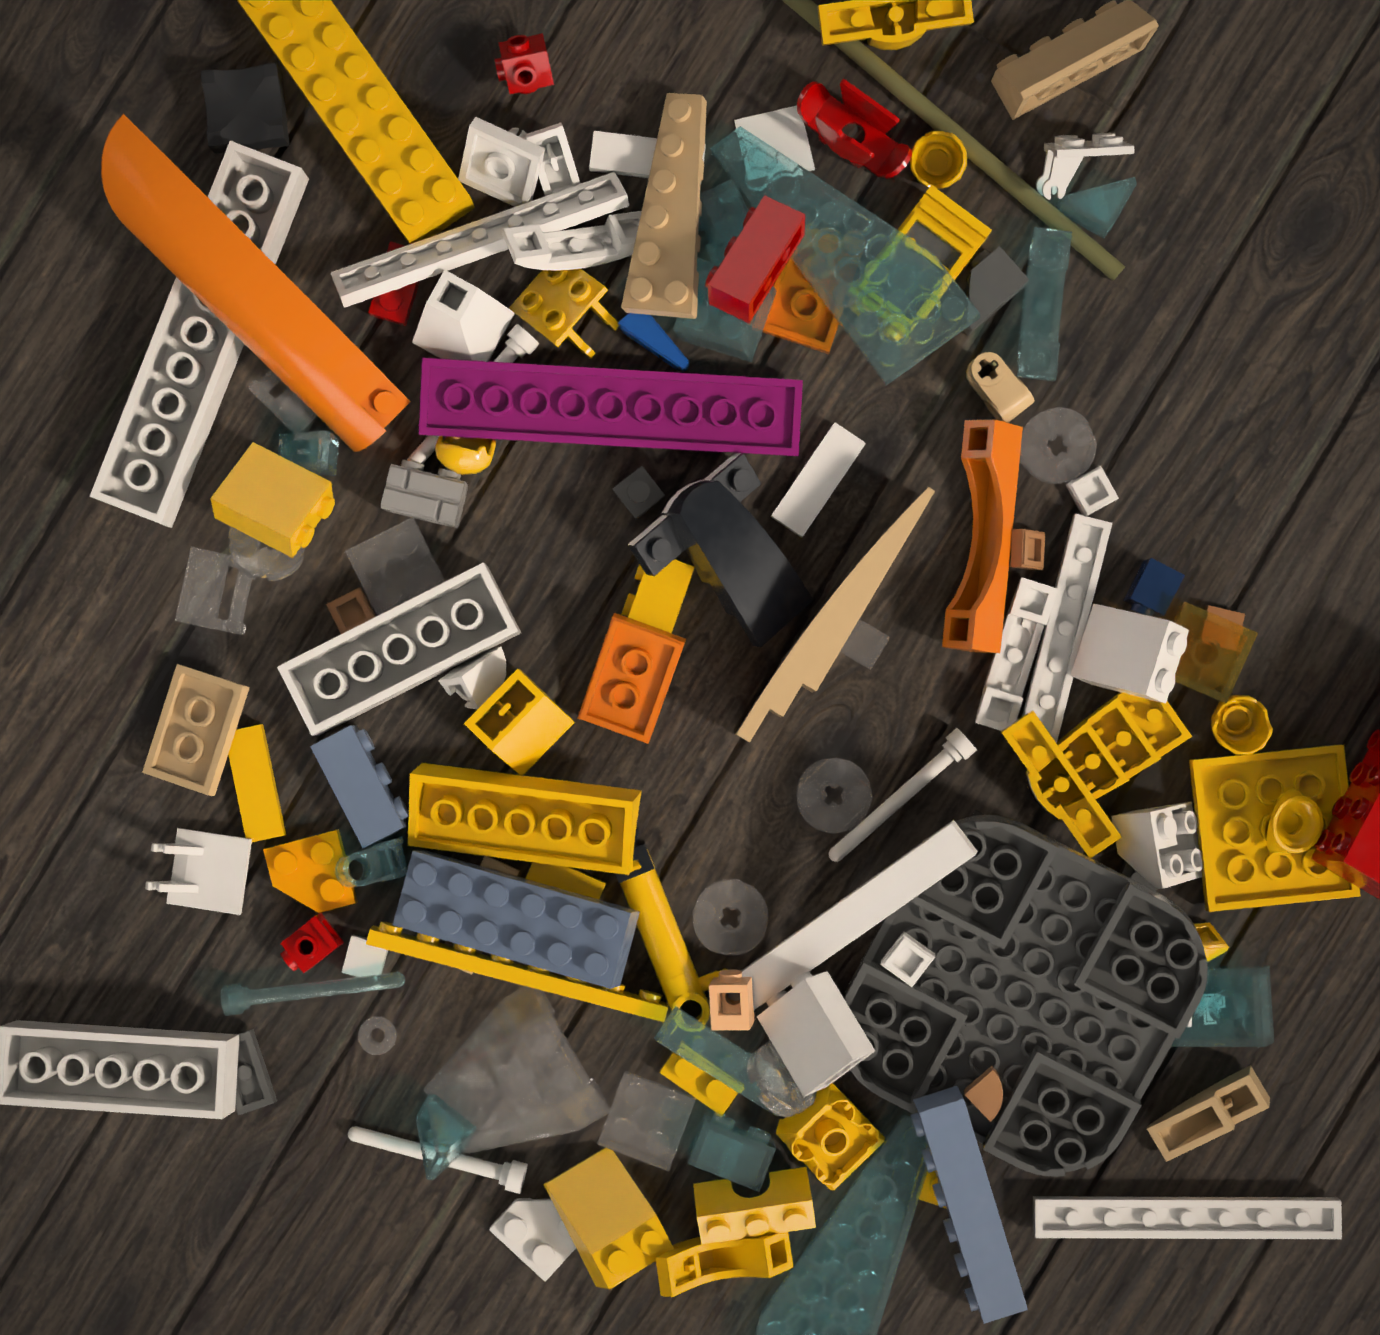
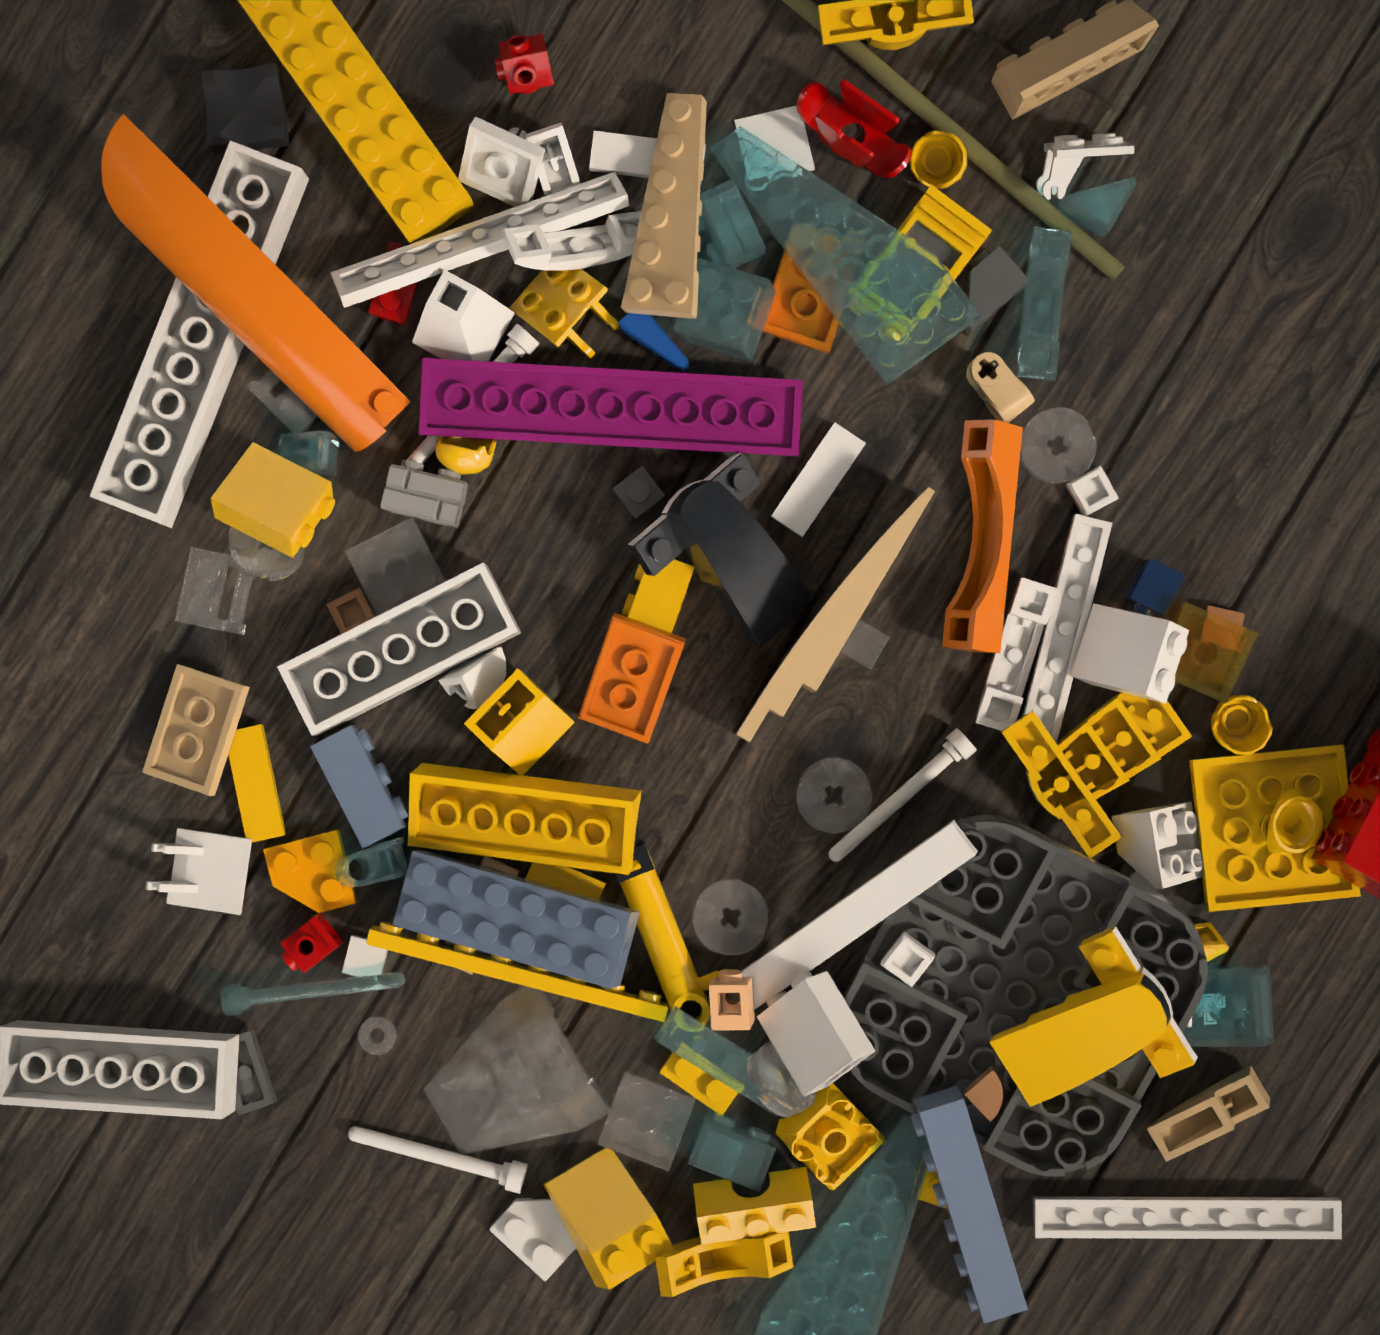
clear light blue slope [416,1094,477,1180] -> none
red brick [705,195,805,324] -> none
medium nougat tile [1010,529,1045,570] -> none
none -> yellow slope [989,926,1198,1107]

